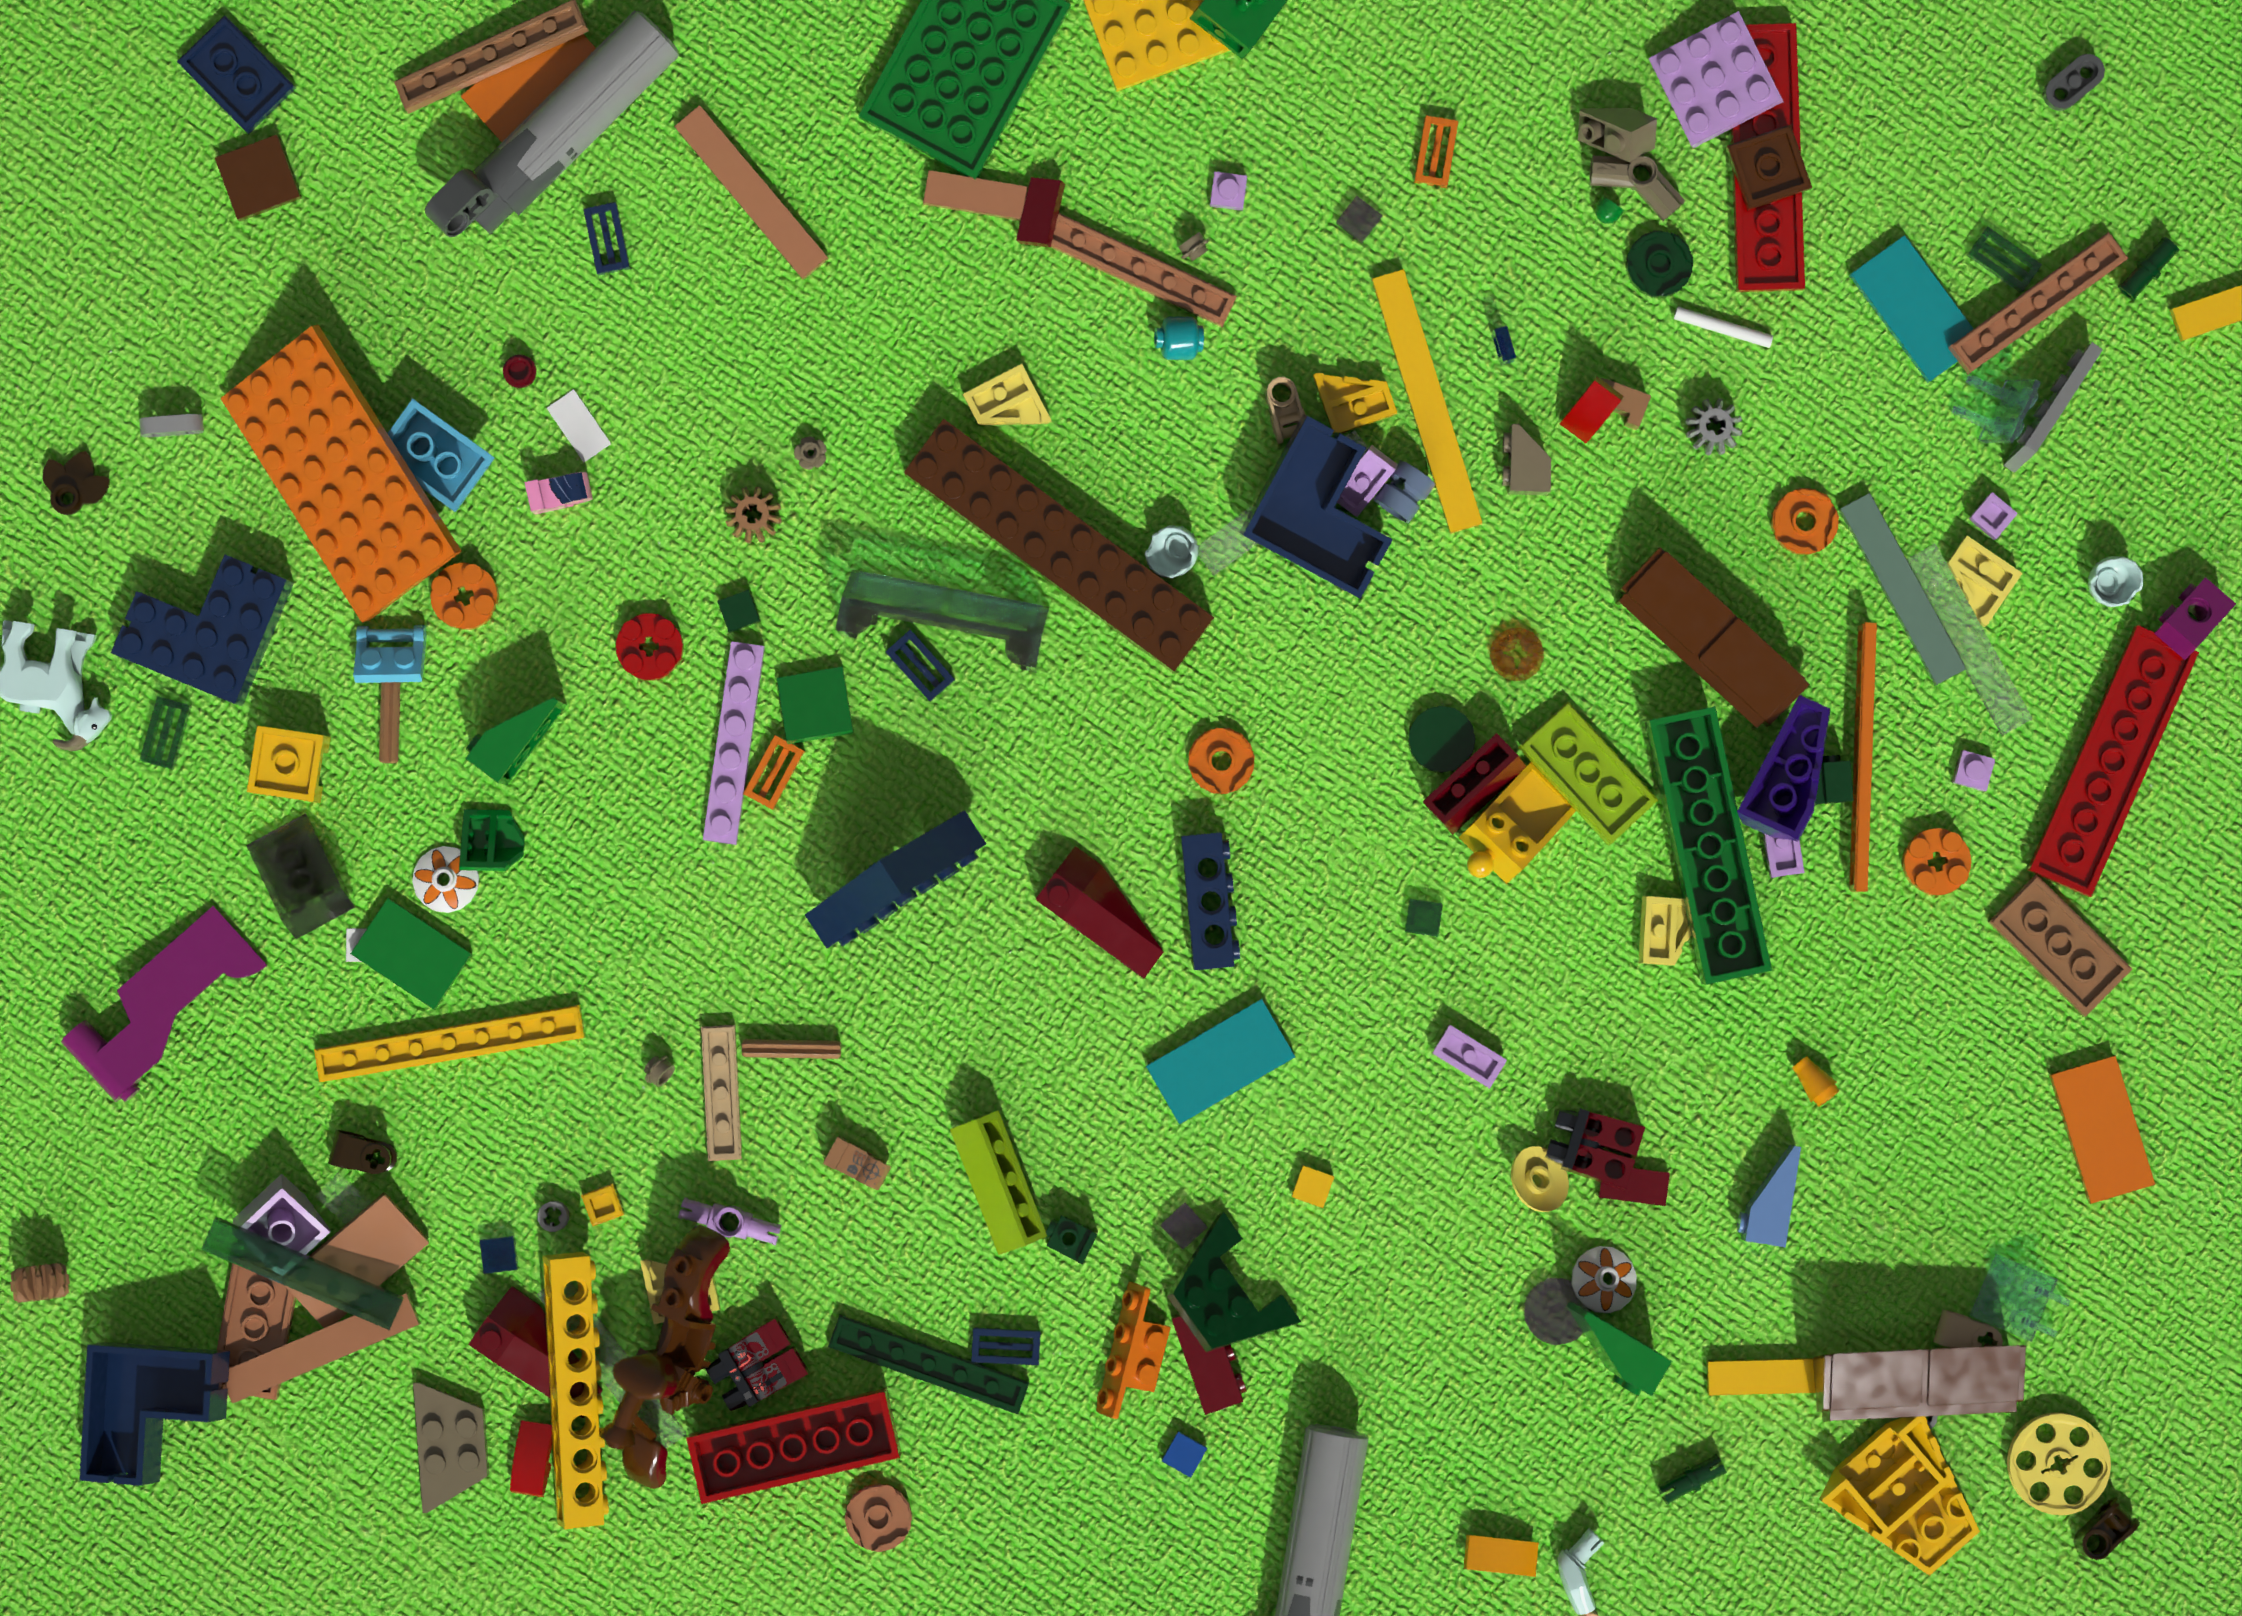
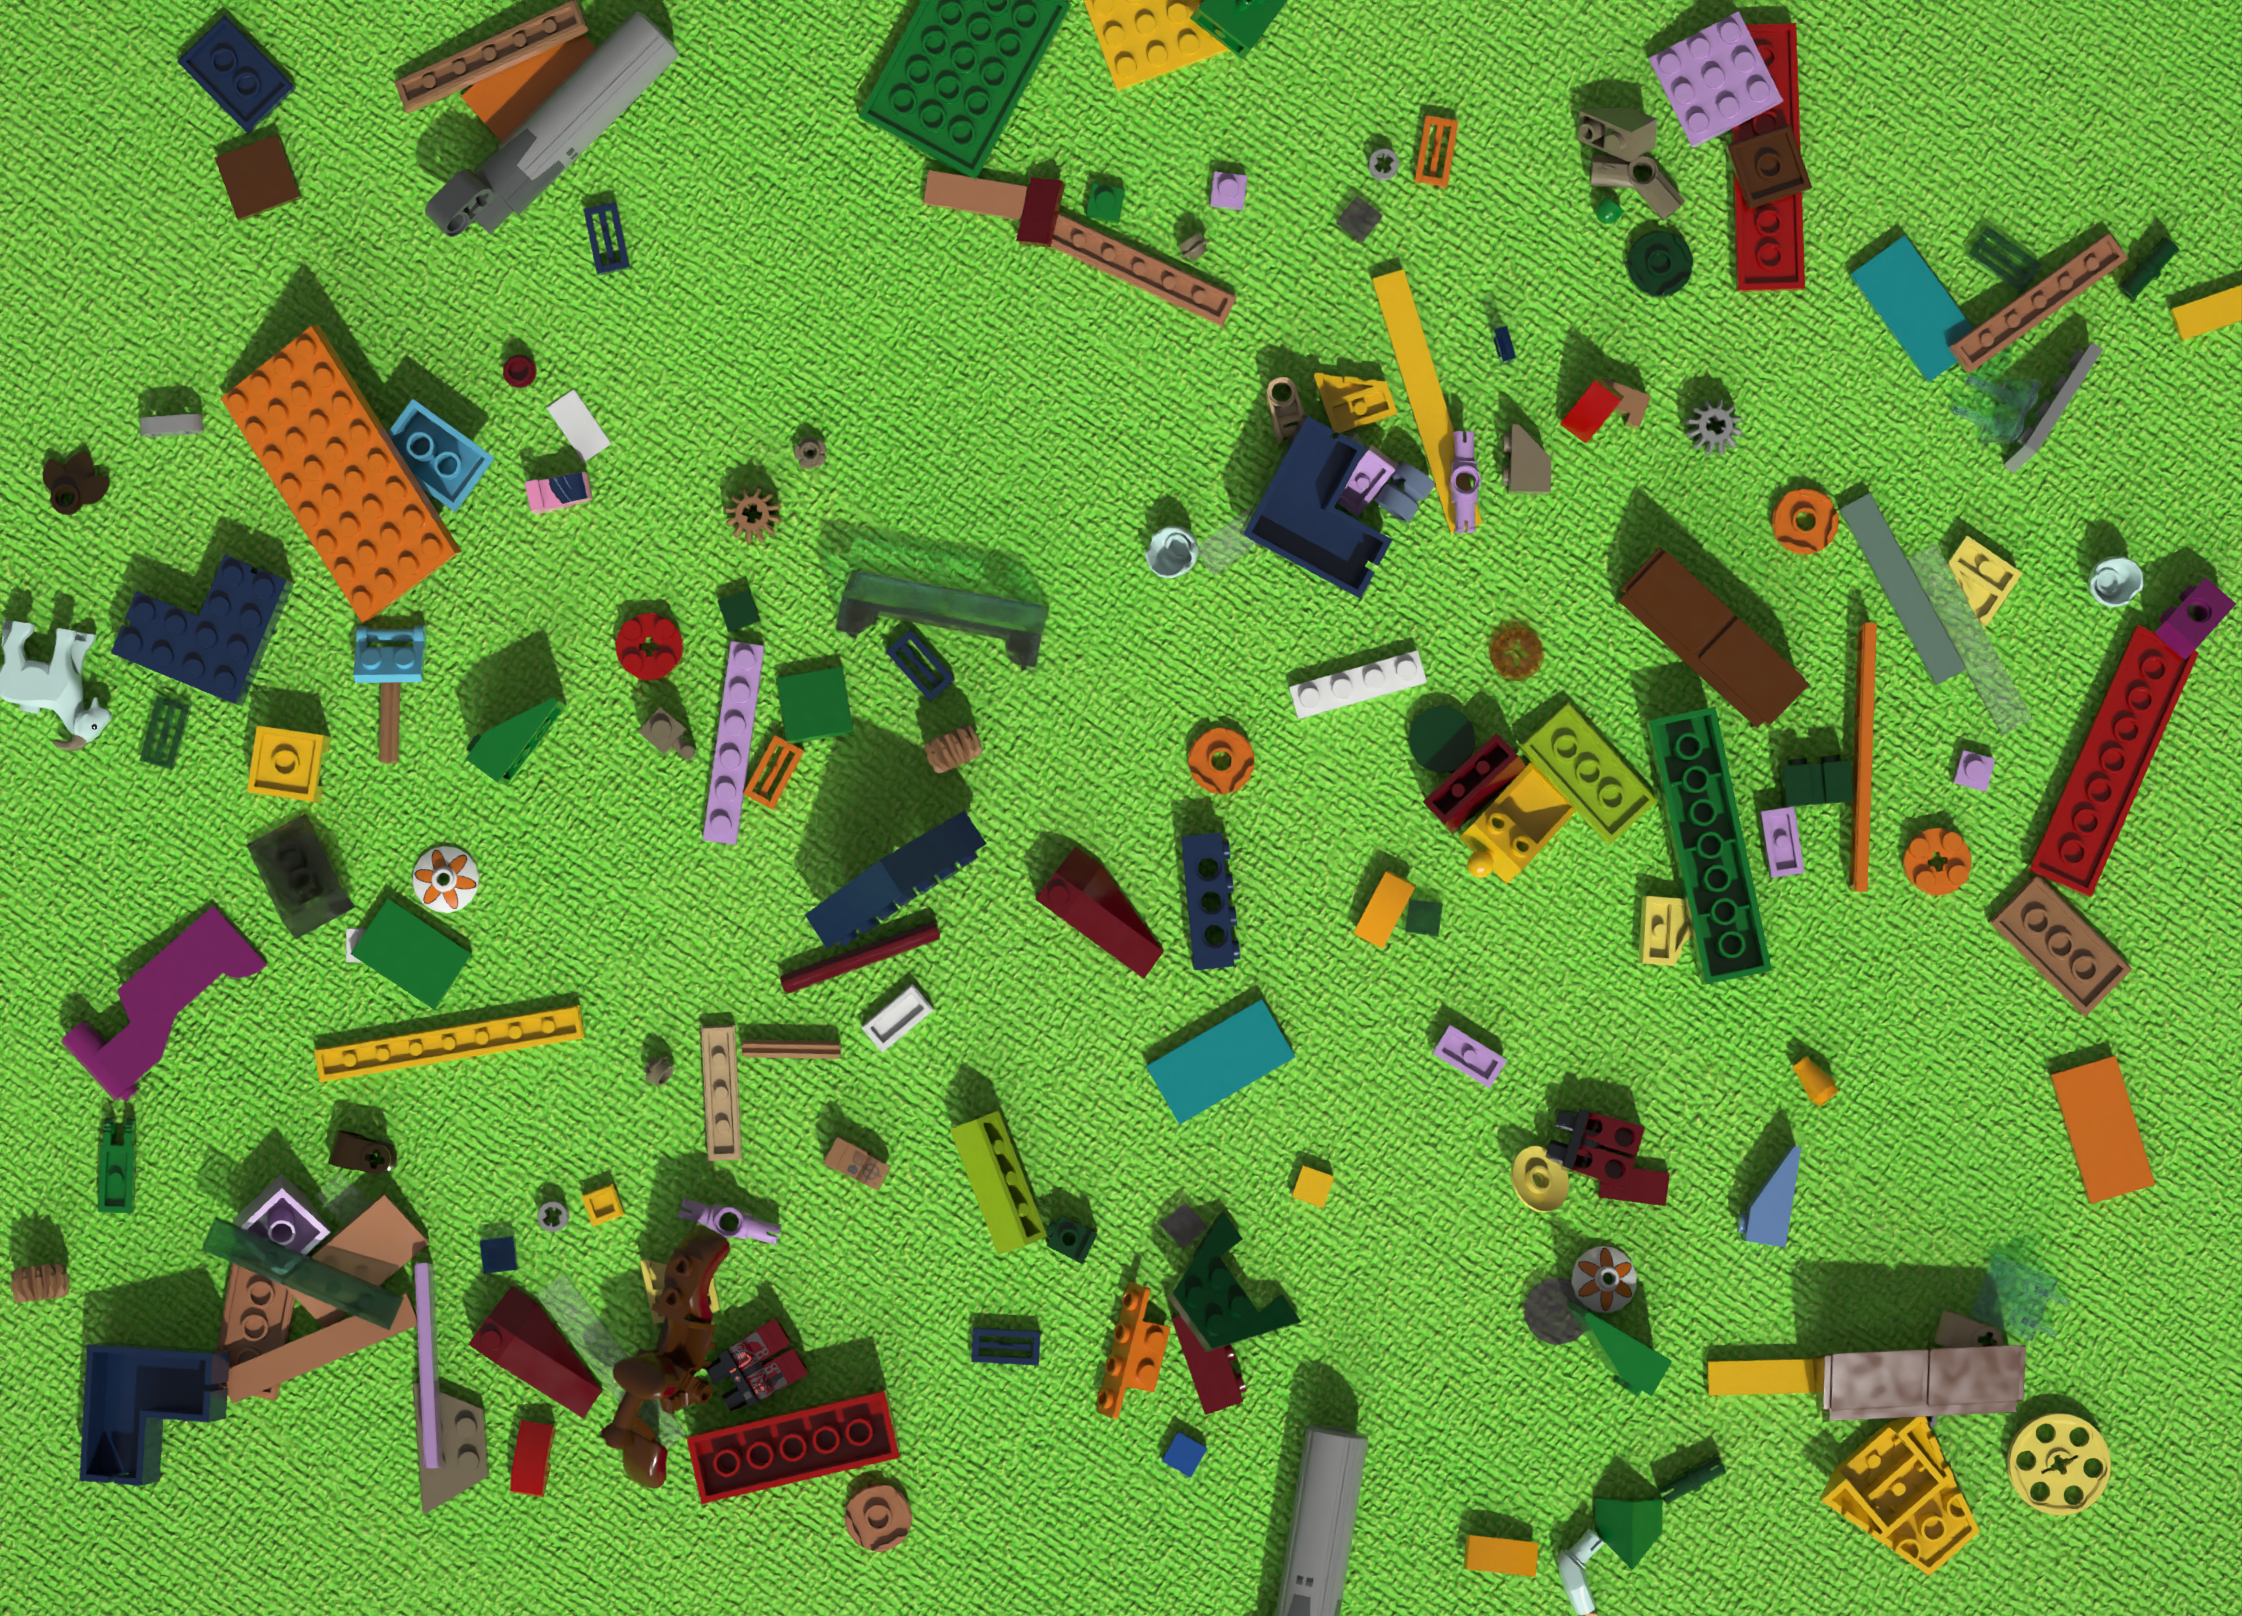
orange plate [430,562,499,630] -> none
green slope [459,809,525,871] -> none
yellow brick [543,1252,609,1529] -> none
nougat tile [674,105,828,280] -> none
dark green tile [828,1314,1030,1414] -> none
reddish brown brick [904,419,1214,674] -> none
light yellow wing [963,364,1052,425] -> none
teal head [1154,316,1204,360] -> none
white bar [1674,306,1774,348] -> none
dark purple wedge [1737,695,1830,841] -> none
lavender plate [1969,492,2018,540] -> none
dark grey plate [2043,54,2105,111] -> none
dark brown piece [2074,1497,2140,1560] -> none
none -> green hinge [98,1118,137,1213]
none -> lavender tile [415,1263,443,1469]
none -> dark tan brick [638,707,698,761]
none -> dark red axle [780,921,940,994]
none -> white tile [861,984,934,1053]
none -> medium nougat gear [924,725,983,773]
none -> green plate [1086,183,1125,224]
none -> white plate [1289,650,1427,720]
none -> light orange slope [1353,870,1416,949]
none -> light grey bush [1368,149,1399,181]
none -> lavender pin [1448,431,1481,533]
none -> green slope [1594,1497,1663,1570]

